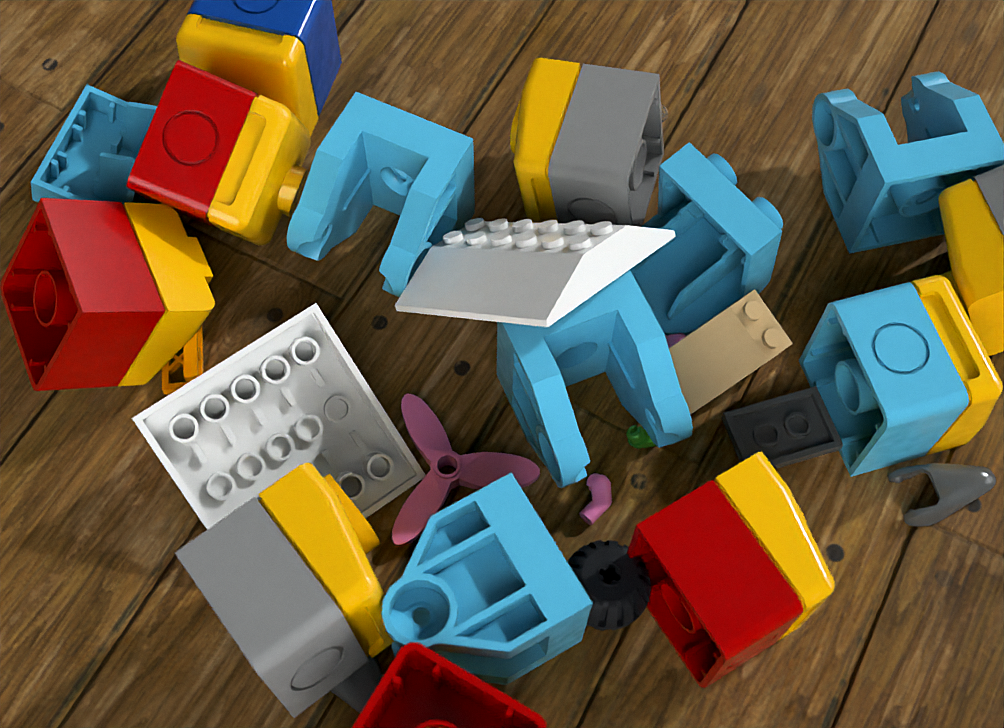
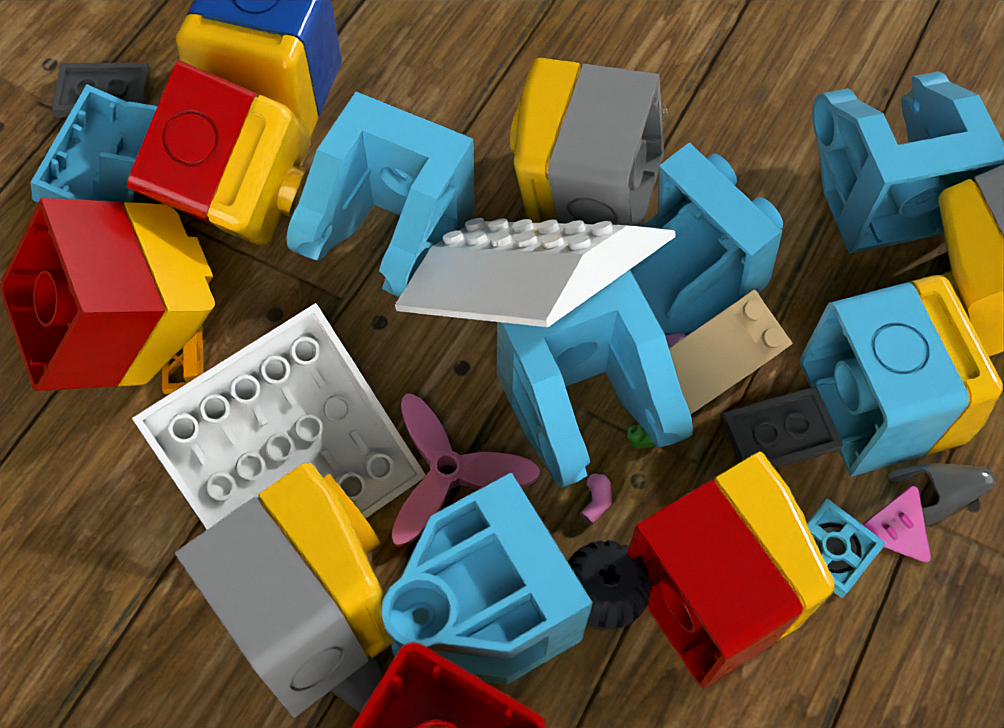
none -> dark grey plate [52,63,151,118]
none -> medium azure piece [807,498,886,598]
none -> dark pink piece [862,486,931,562]

